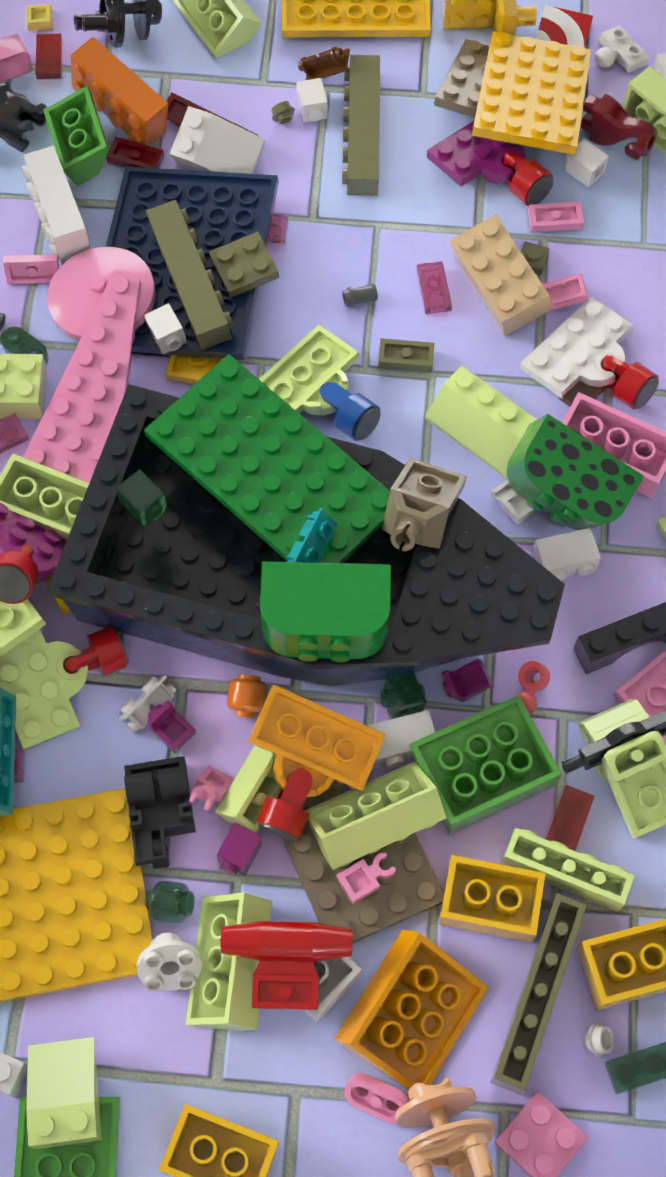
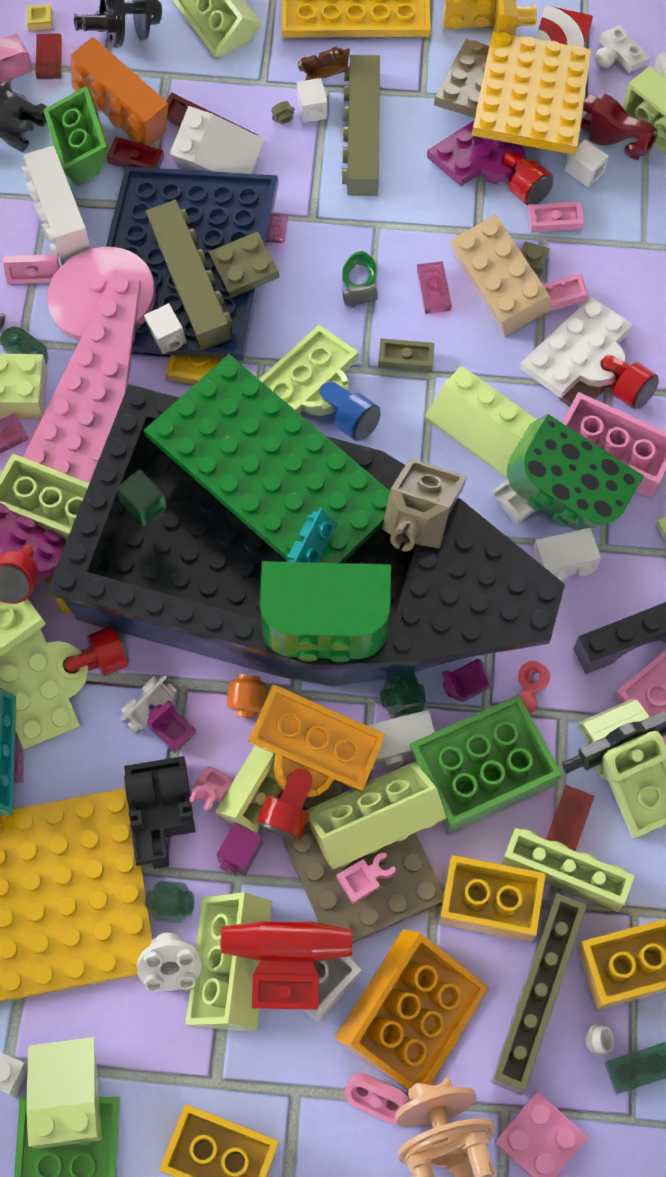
none -> green piece [342,251,377,289]

